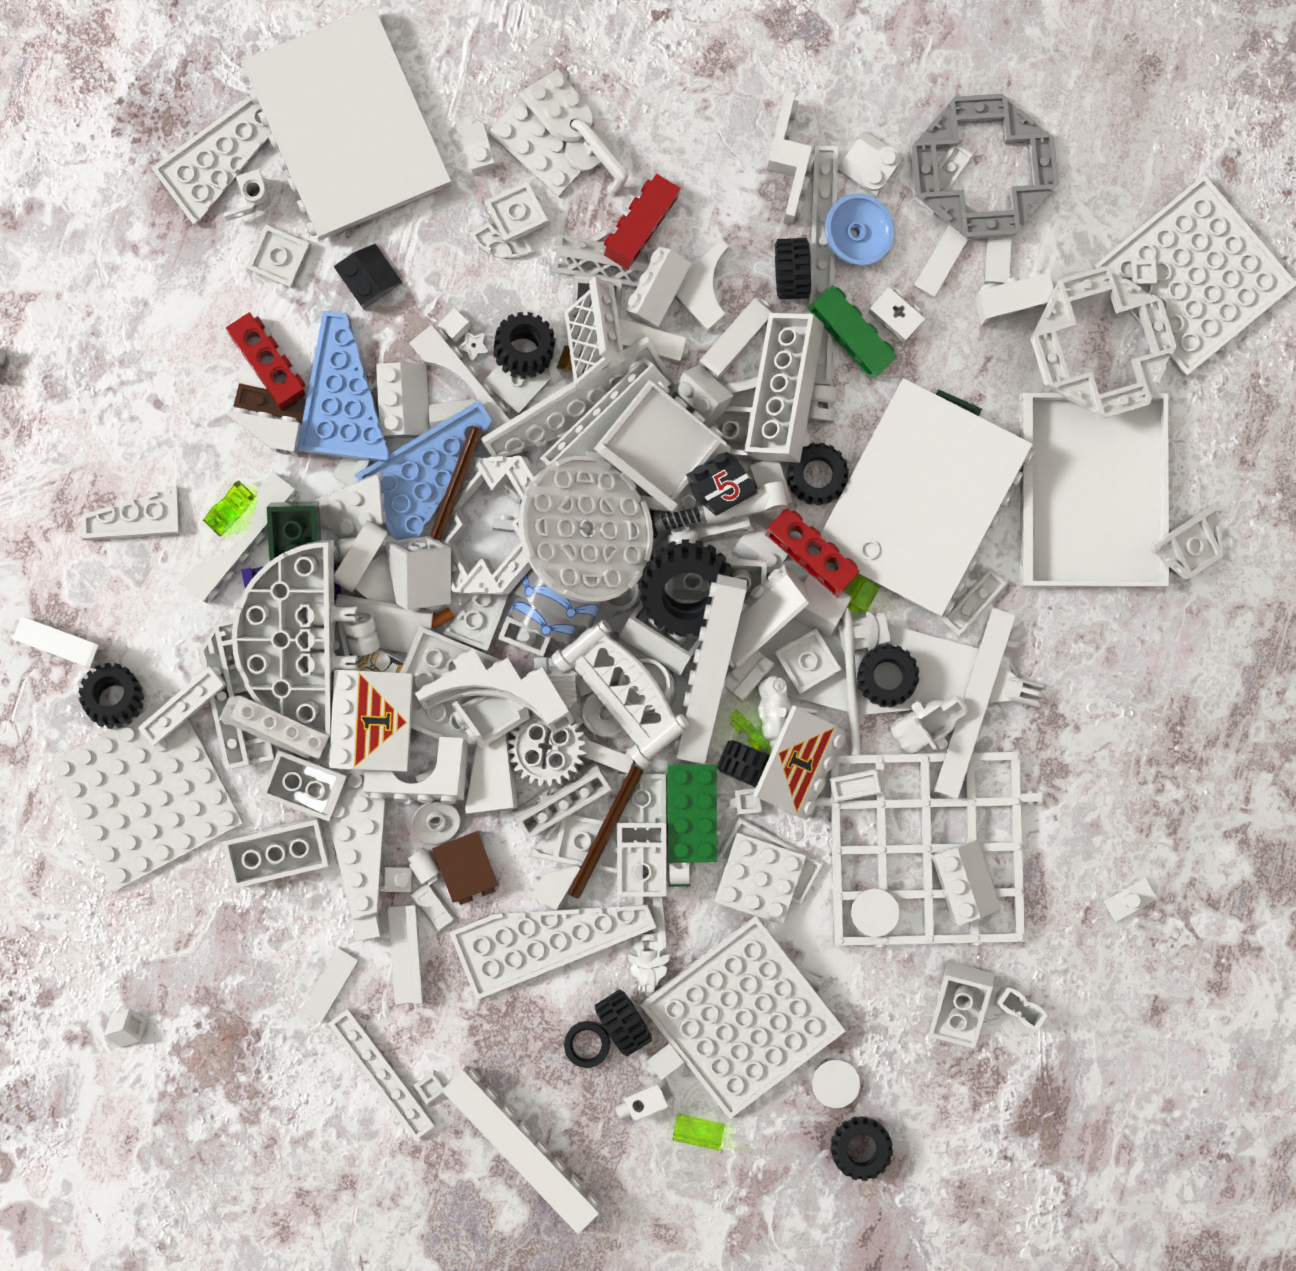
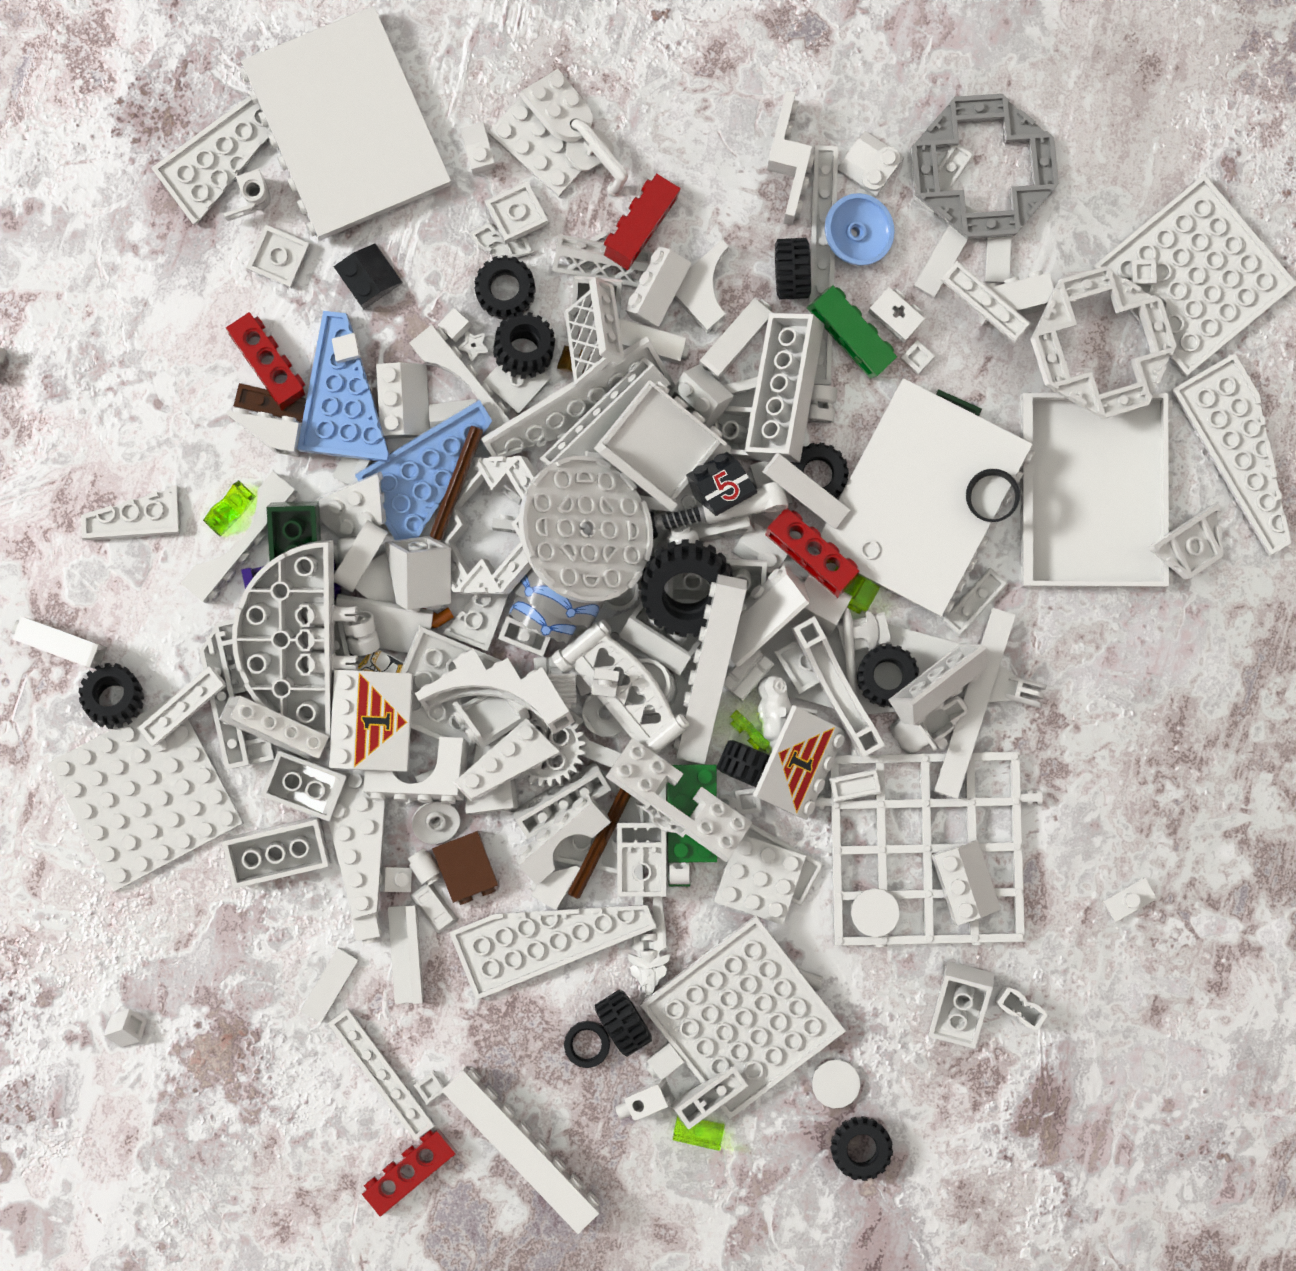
none -> white tile [332,333,361,364]
none -> red brick [362,1129,457,1217]
none -> white wing [454,718,560,802]
none -> black tyre [474,255,536,319]
none -> white arch [515,794,611,885]
none -> white bracket [591,668,619,697]
none -> white plate [605,738,752,862]
none -> white slope [671,1066,748,1130]
none -> white tile [762,453,850,529]
none -> white arch [790,616,885,757]
none -> white slope [888,644,987,725]
none -> white tile [900,340,935,375]
none -> white tile [941,261,1031,343]
none -> black tyre [966,469,1020,522]
none -> white wing [1171,353,1291,556]

